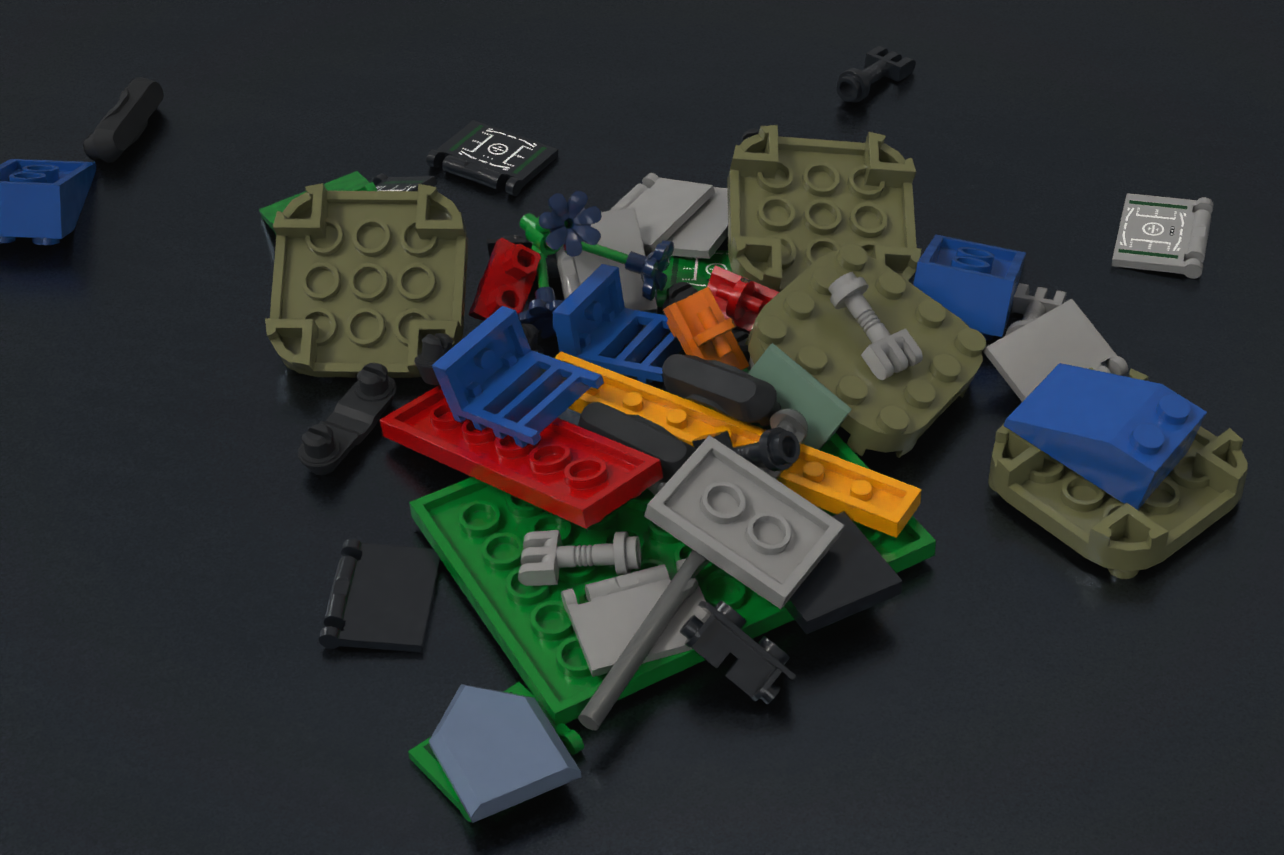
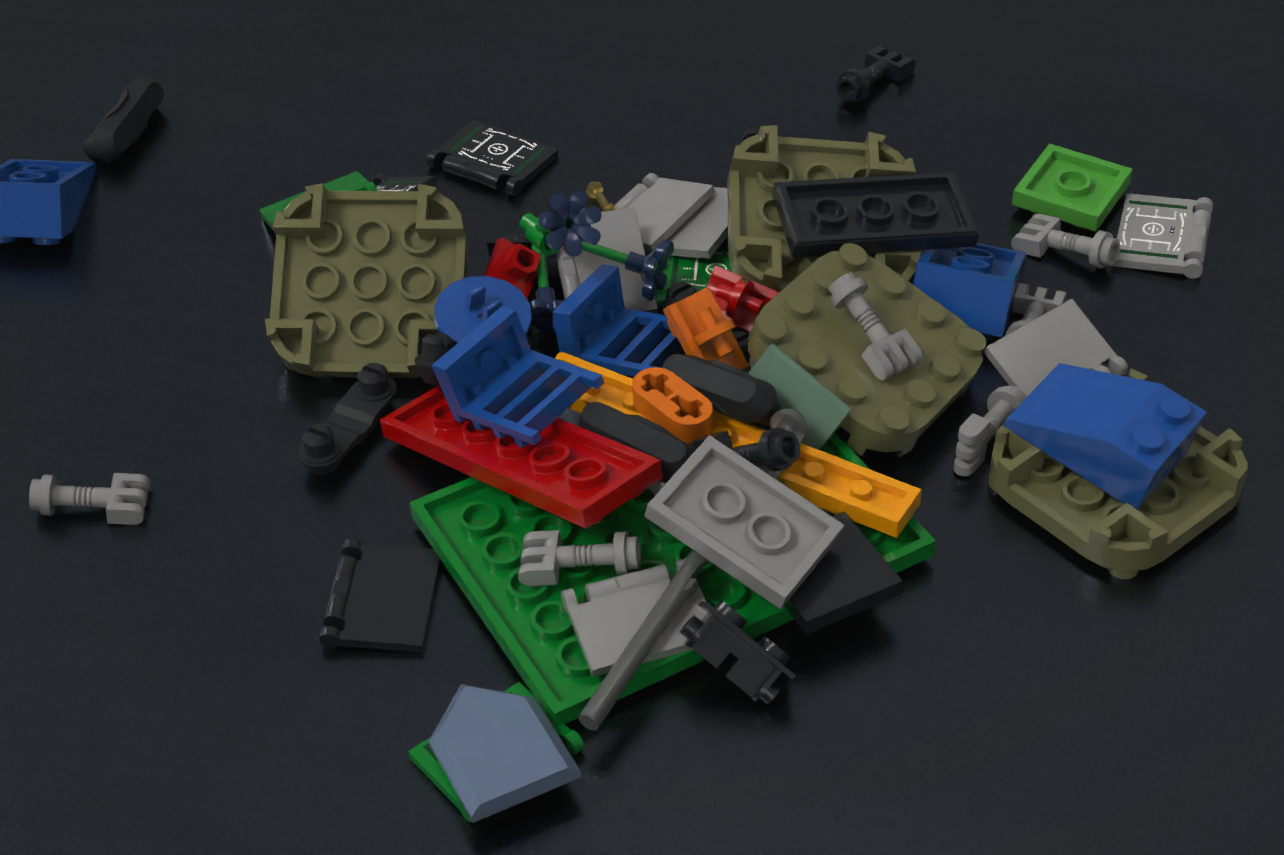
none -> light grey hinge [29,473,151,525]
none -> blue piece [434,276,532,346]
none -> clear yellow hinge [586,181,615,211]
none -> orange beam [632,367,713,444]
none -> black tile [772,172,979,258]
none -> light grey hinge [953,386,1027,476]
none -> light grey hinge [1011,214,1120,268]
none -> bright green plate [1012,143,1133,232]

